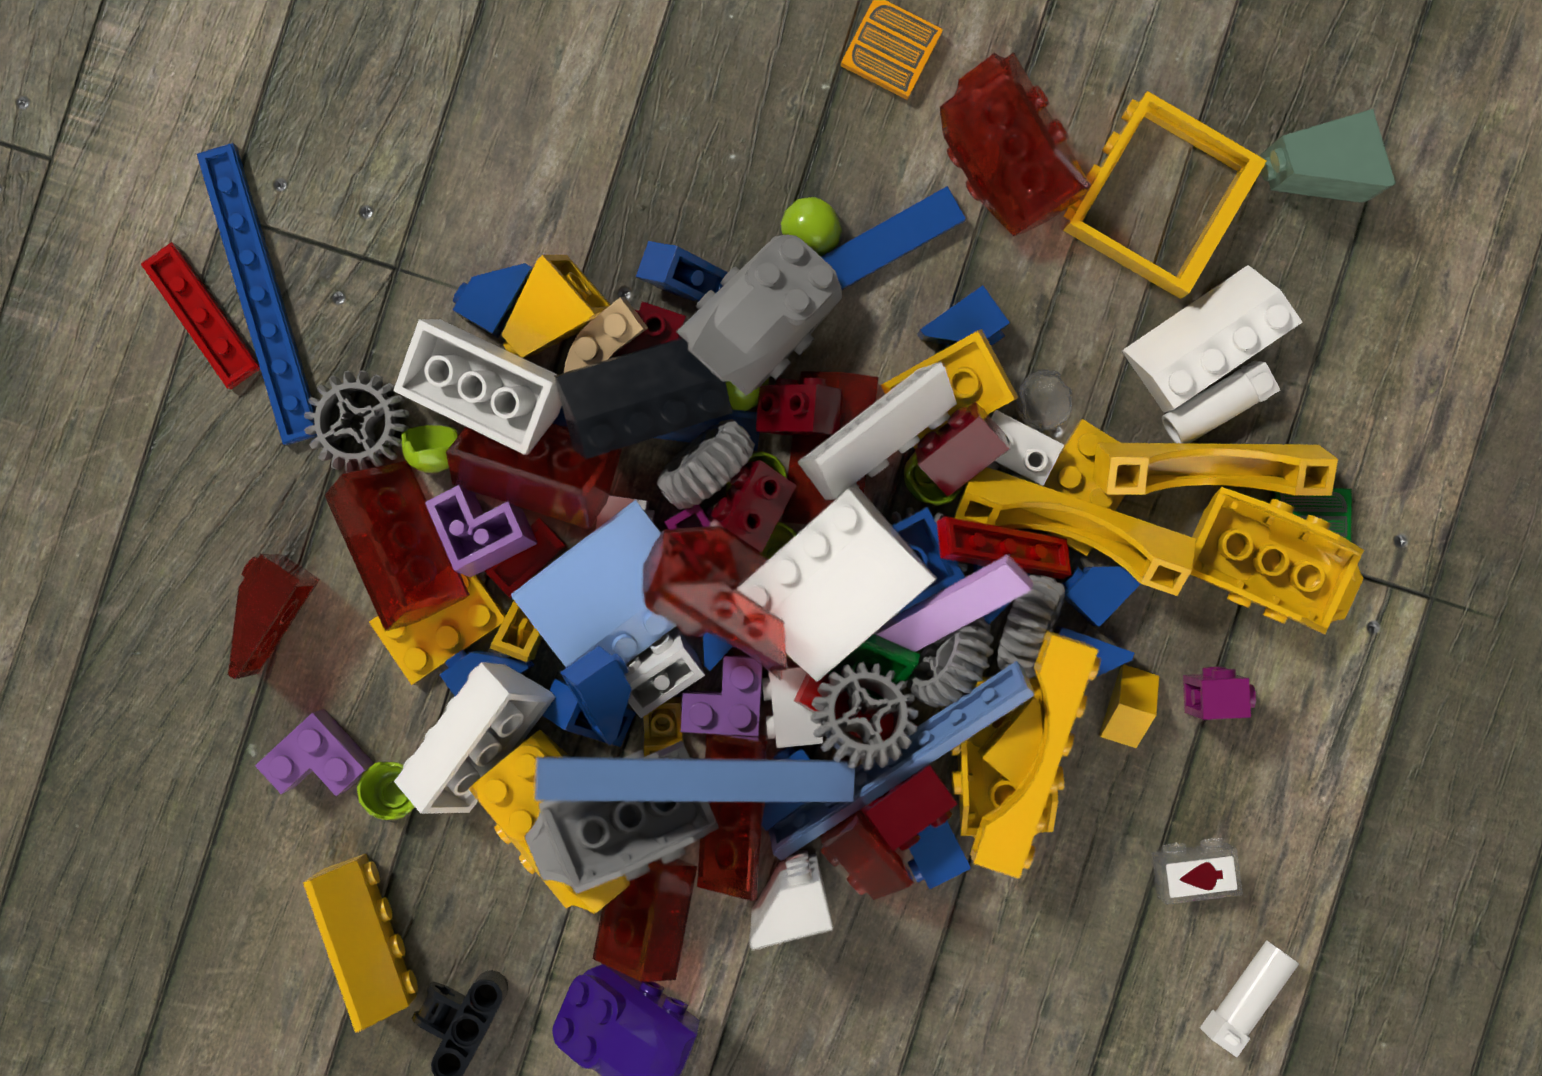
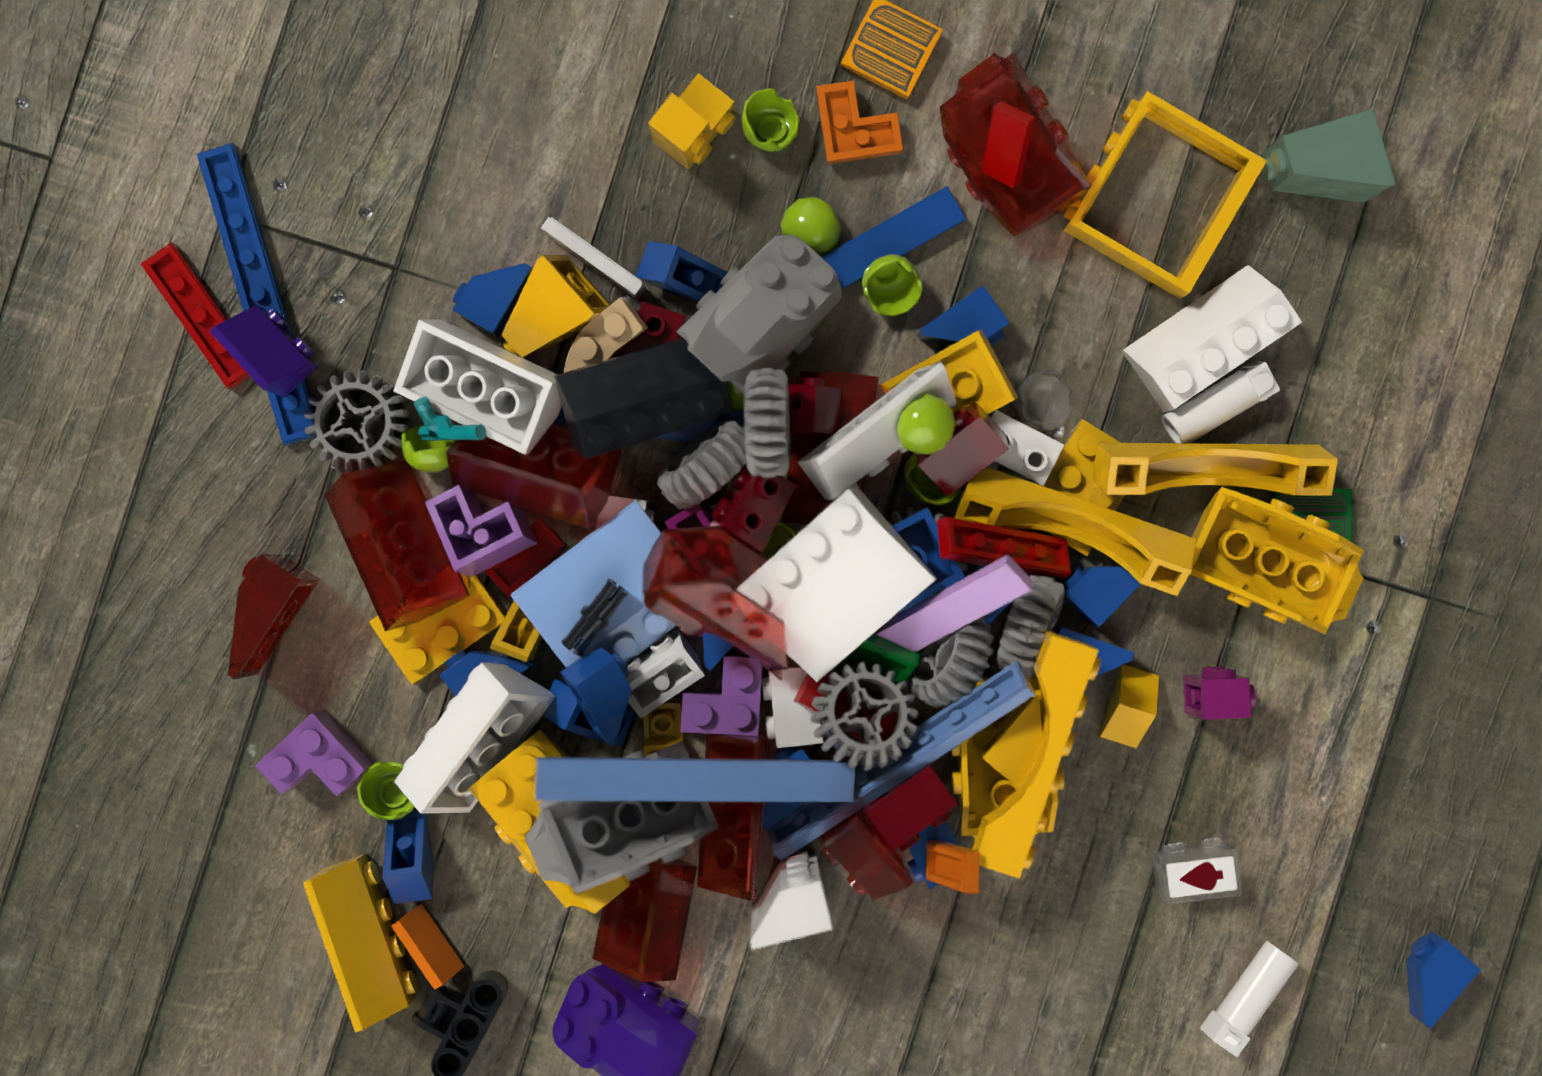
none -> dark purple slope [209,305,319,397]
none -> blue slope [383,810,434,904]
none -> orange tile [391,903,464,990]
none -> teal hose [414,397,486,441]
none -> white tile [541,217,645,301]
none -> black pin [561,578,629,657]
none -> yellow brick [648,73,736,170]
none -> lime hair [741,88,800,152]
none -> light grey gear [744,368,790,477]
none -> orange plate [816,80,903,165]
none -> lime hair [861,254,923,317]
none -> lime hair [897,393,956,454]
none -> orange tile [926,840,980,894]
none -> red tile [981,101,1035,188]
none -> blue slope [1406,931,1481,1029]

